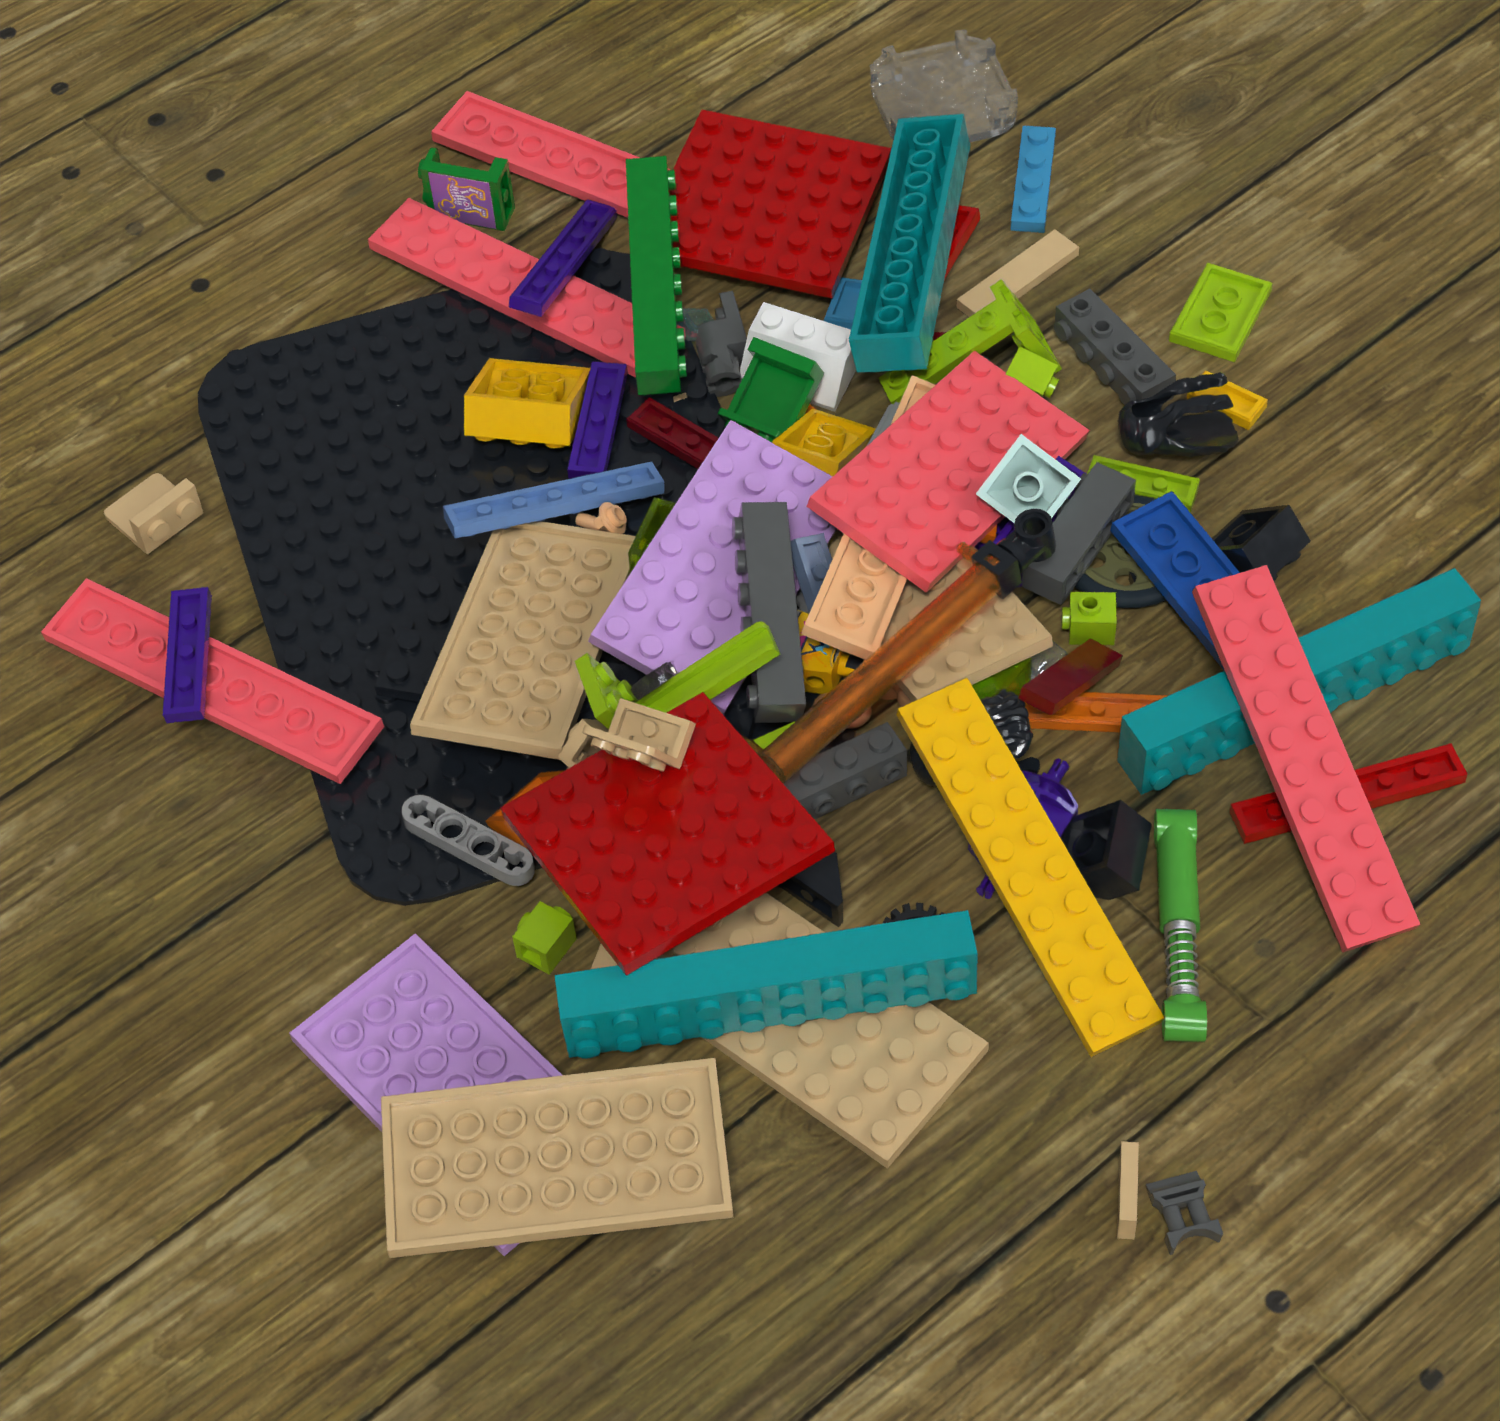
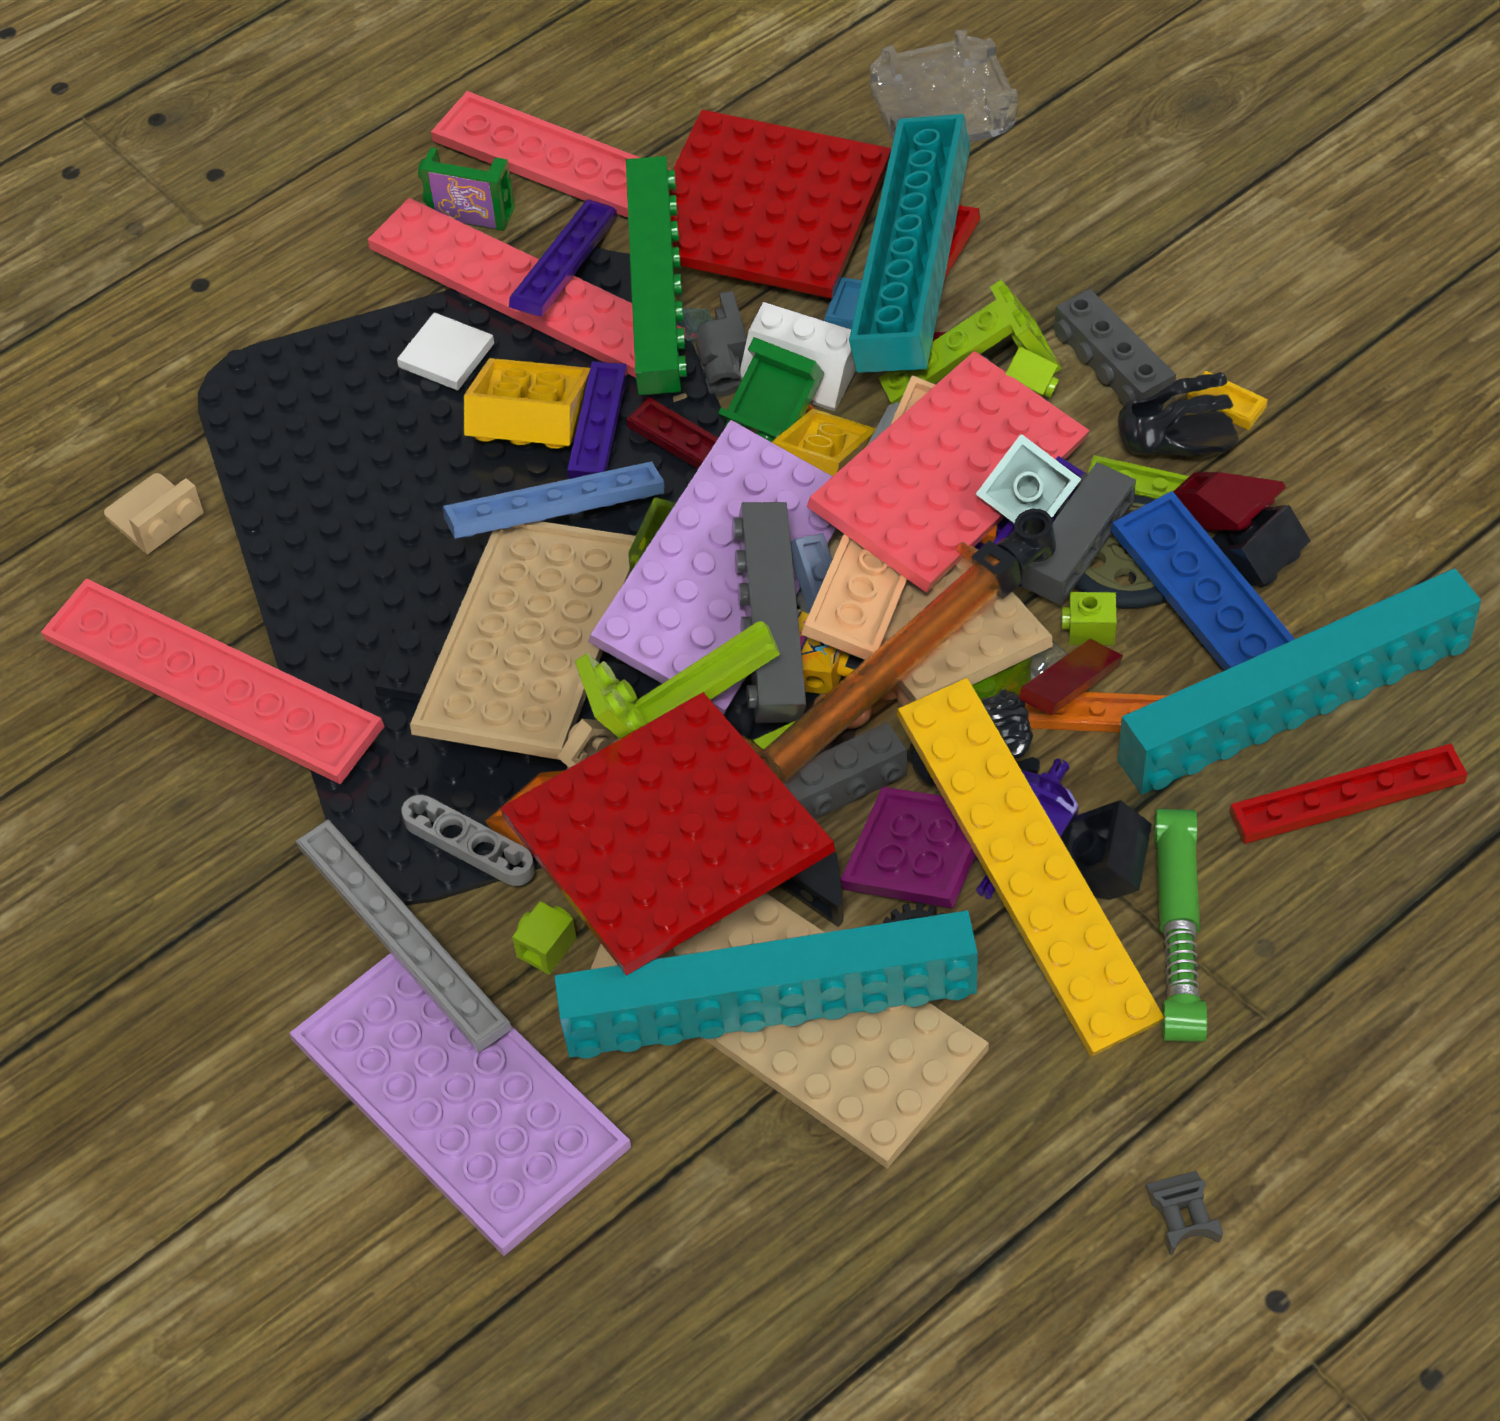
dark purple plate [163,587,212,723] -> none
tan plate [381,1058,734,1258] -> none
light nougat plate [575,502,627,534] -> none
tan bracket [582,698,696,772] -> none
clear smoke tile [630,662,677,701] -> none
tan tile [957,229,1079,317] -> none
dark azure plate [1011,126,1056,233] -> none
tan tile [1117,1141,1139,1240] -> none
lime tile [1169,263,1273,362] -> none
coral plate [1192,565,1421,952] -> none
none -> light grey tile [296,819,512,1053]
none -> white tile [397,312,494,390]
none -> magenta plate [840,787,975,908]
none -> dark red slope [1173,472,1286,532]

